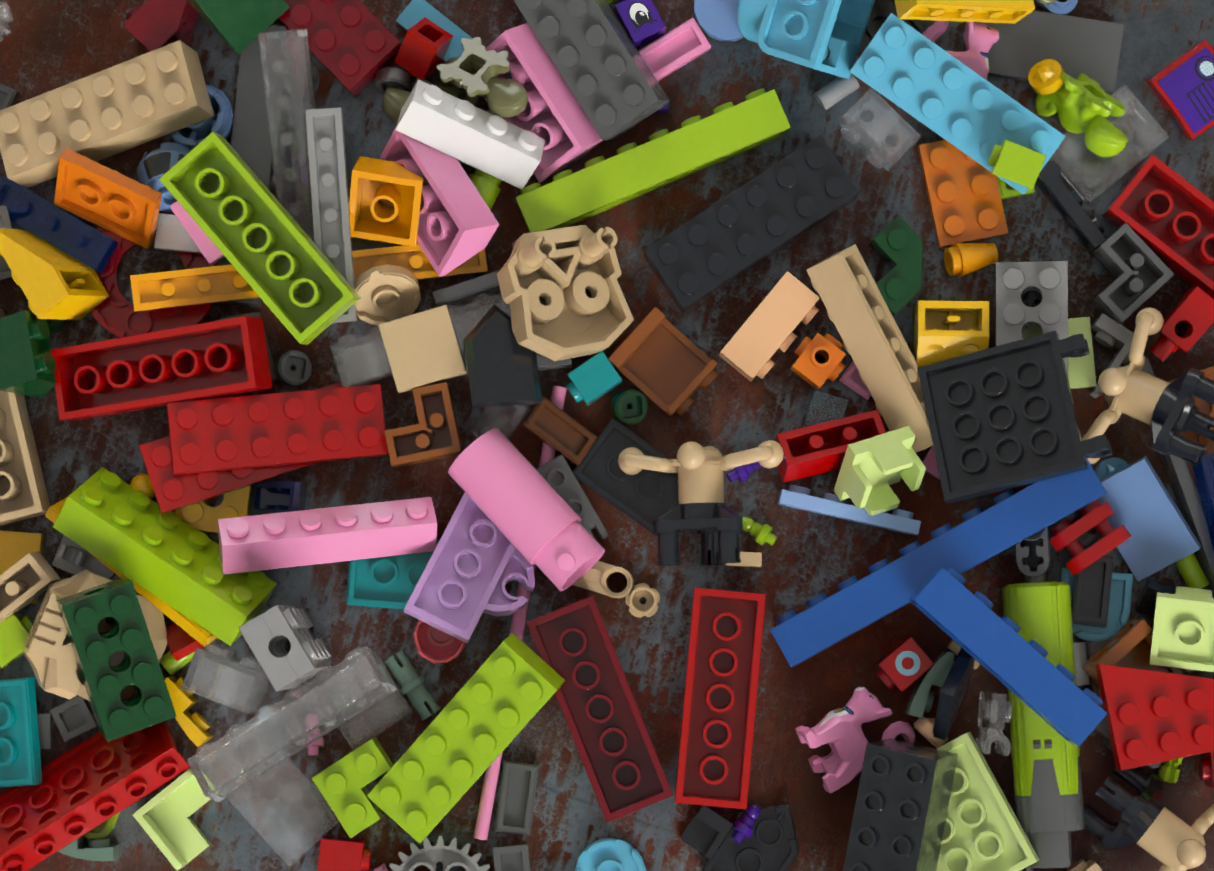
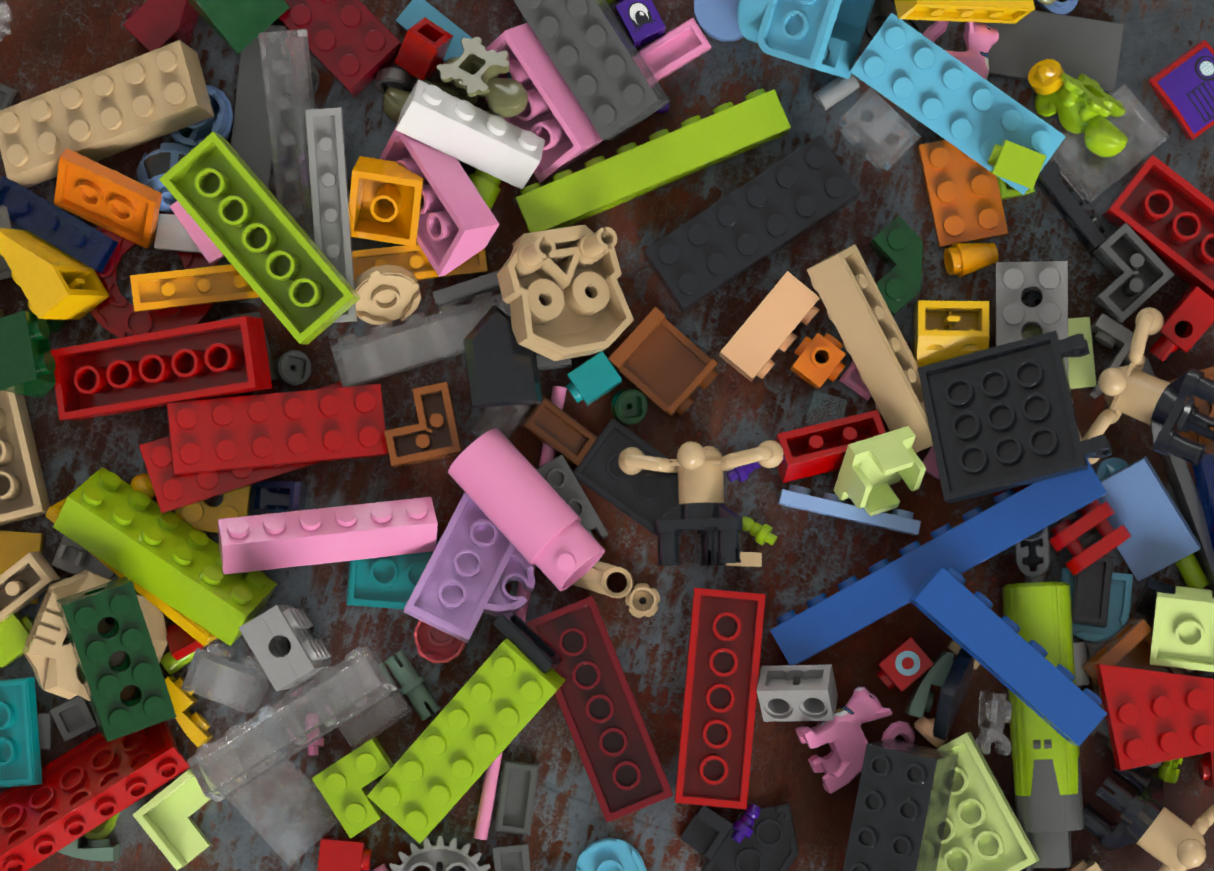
tan tile [378,305,467,393] -> none
none -> black tile [493,611,562,674]
none -> light grey brick [757,664,838,722]

